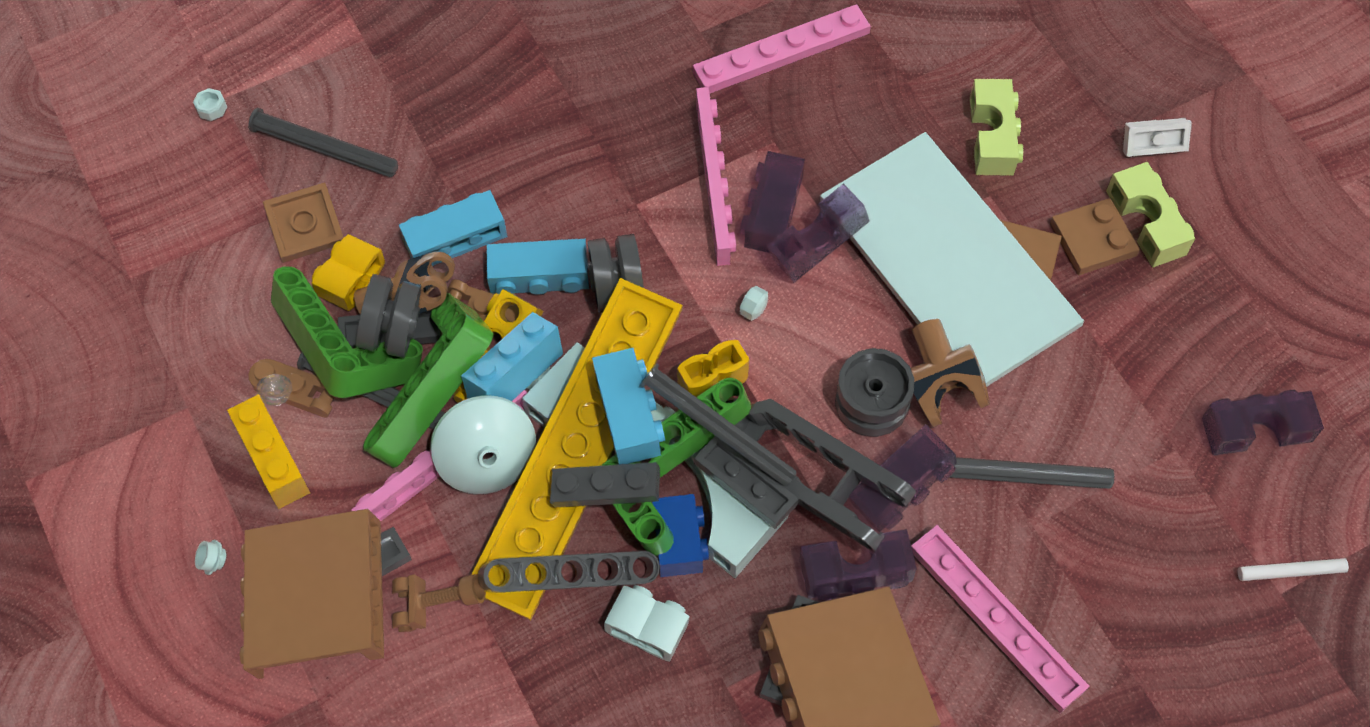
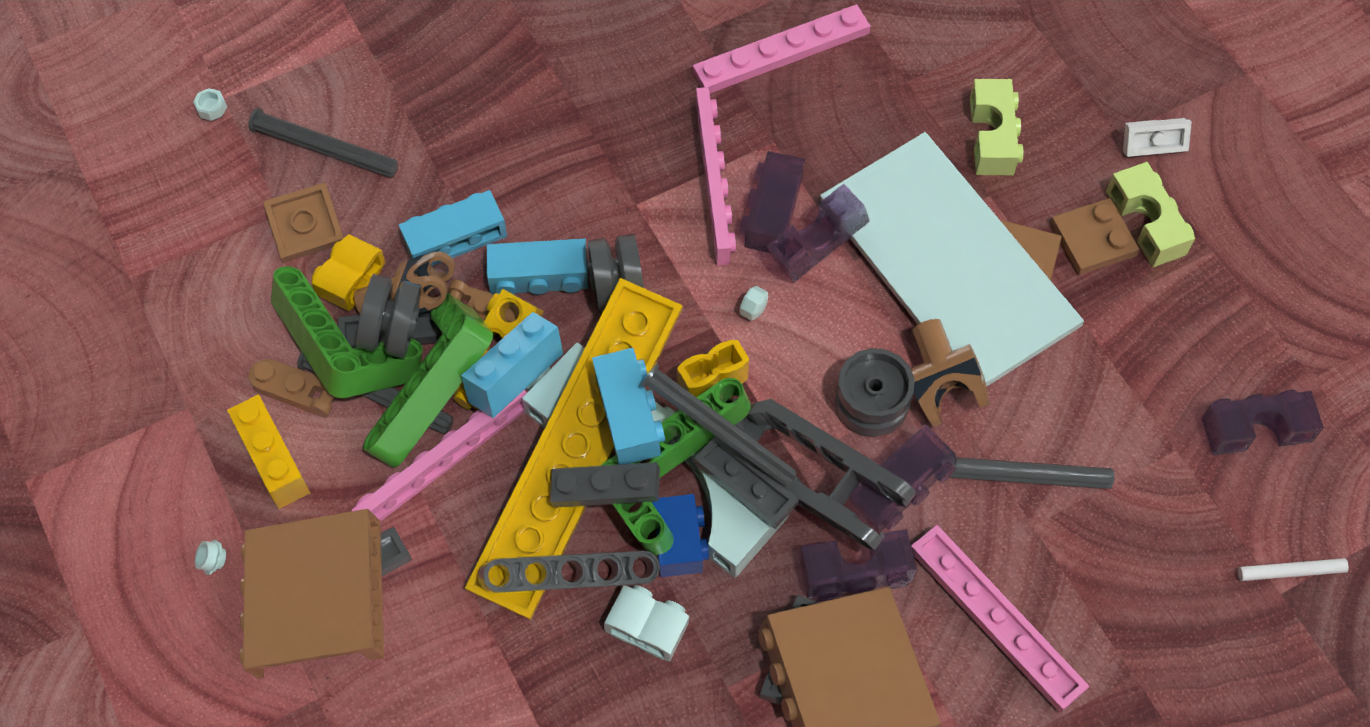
clear plate [257,374,292,406] -> none
medium nougat bar [392,574,486,632] -> none
light aqua dish [430,395,536,494] -> none

